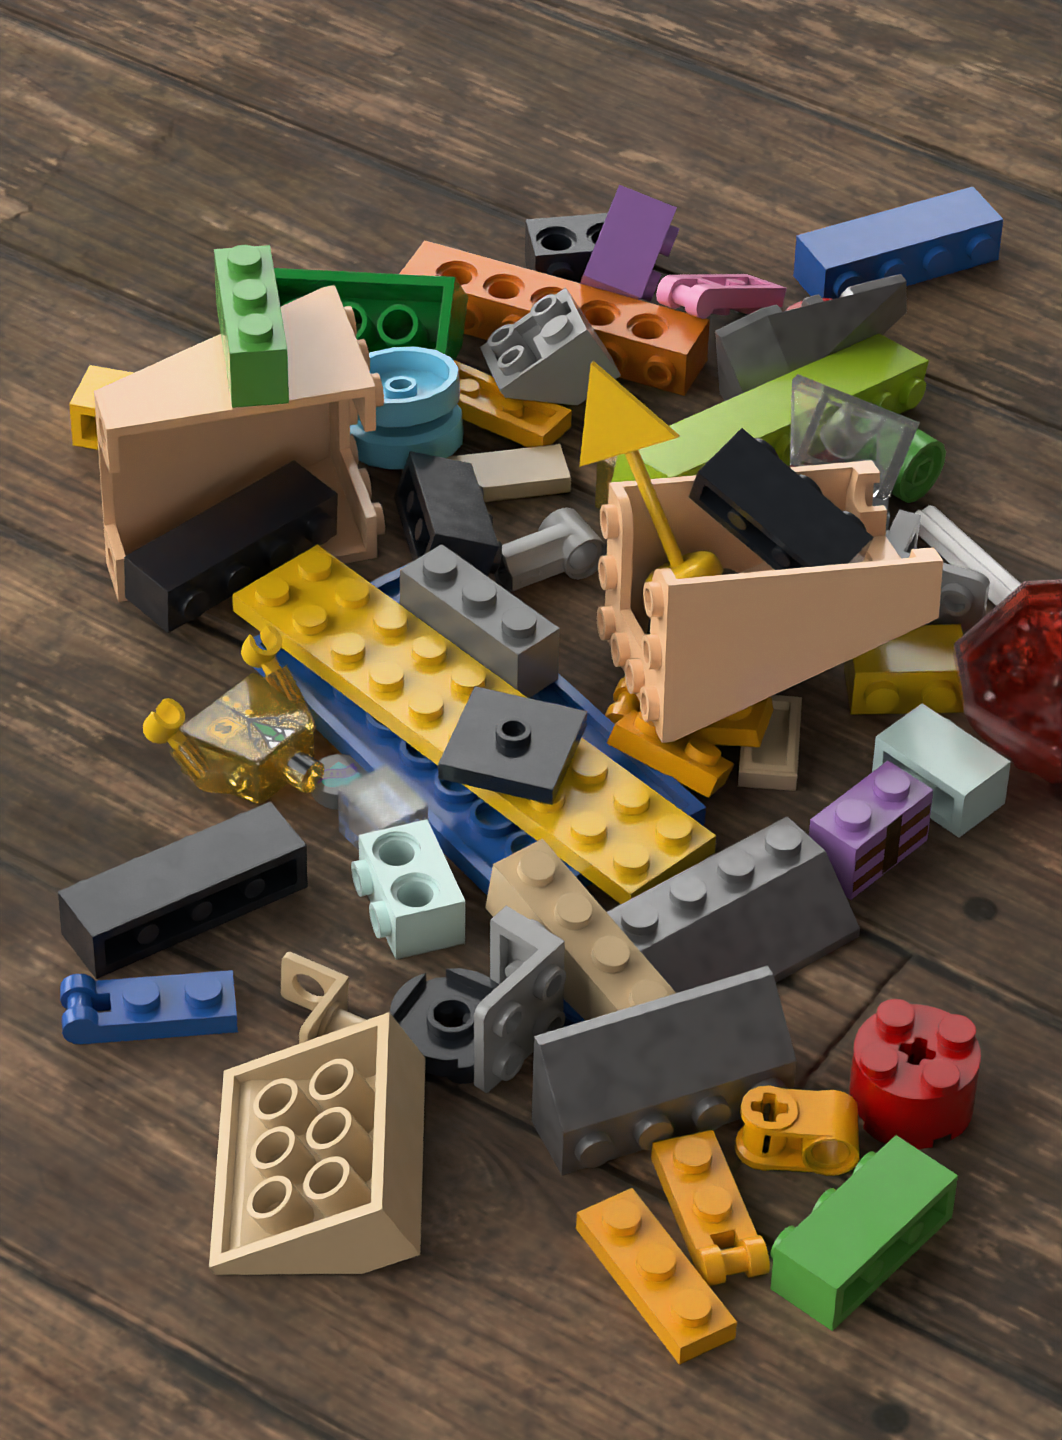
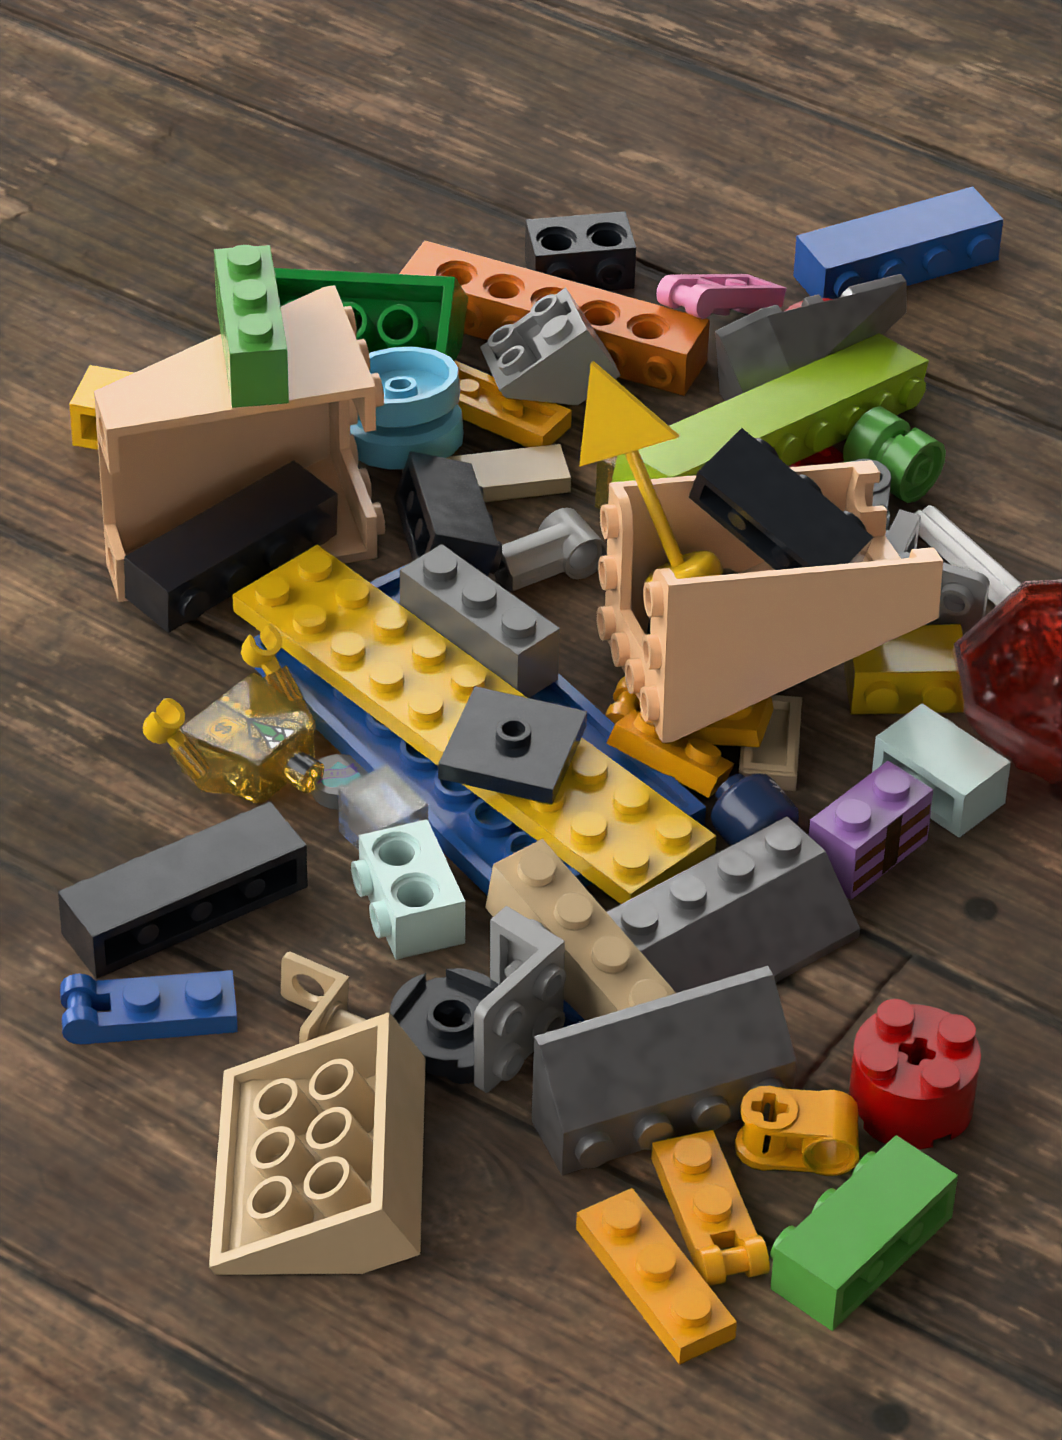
medium lavender brick [580,185,680,302] -> none
clear slope [790,374,920,501] -> none
none -> dark blue head [711,773,799,846]

